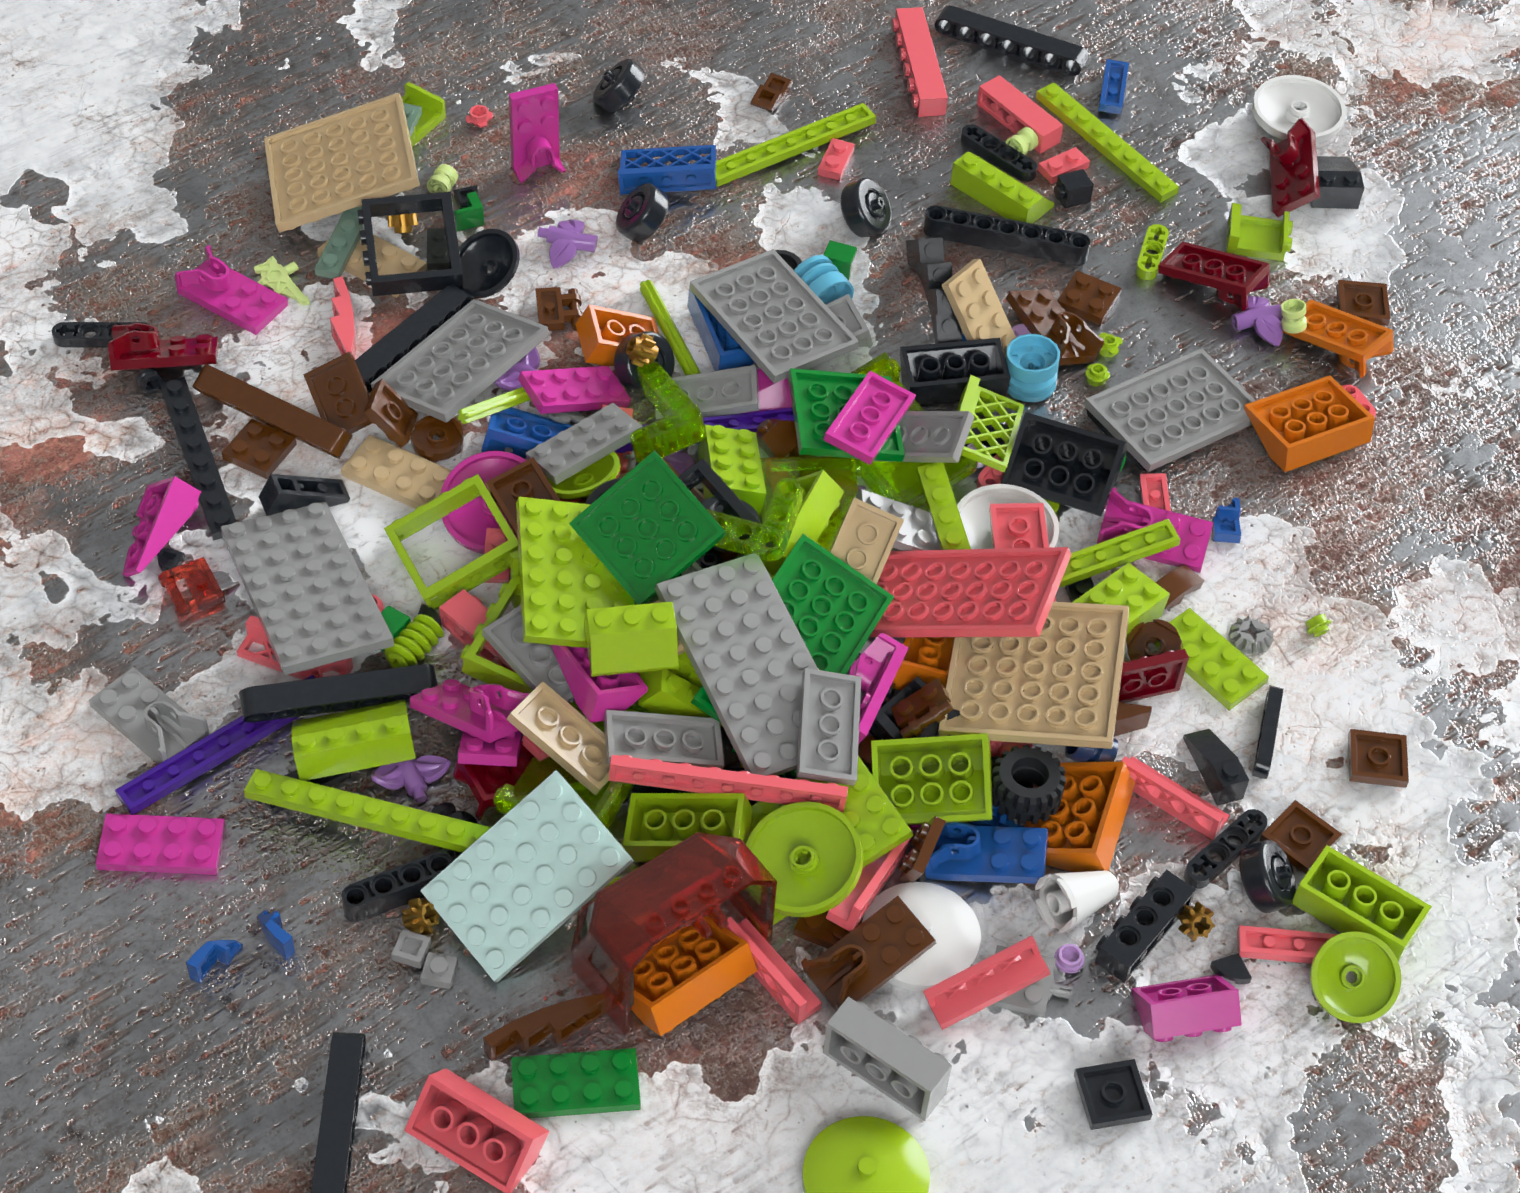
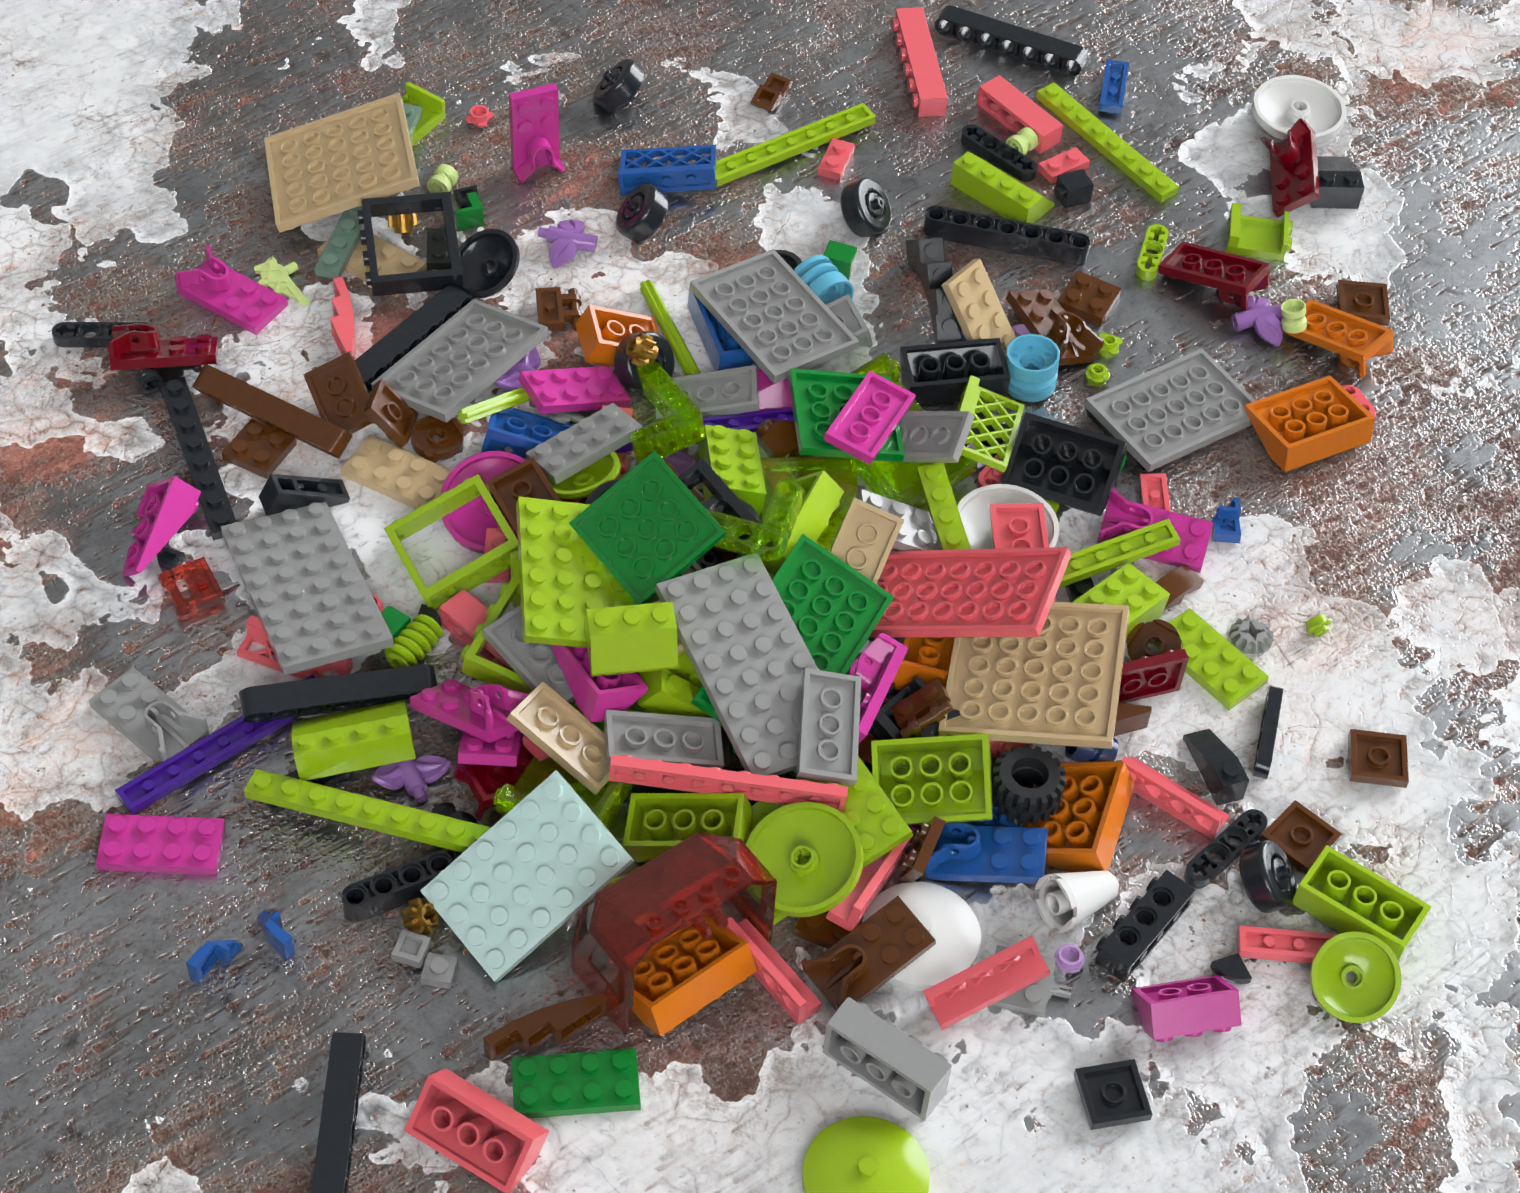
pearl gold gear [1177,901,1216,941] -> none

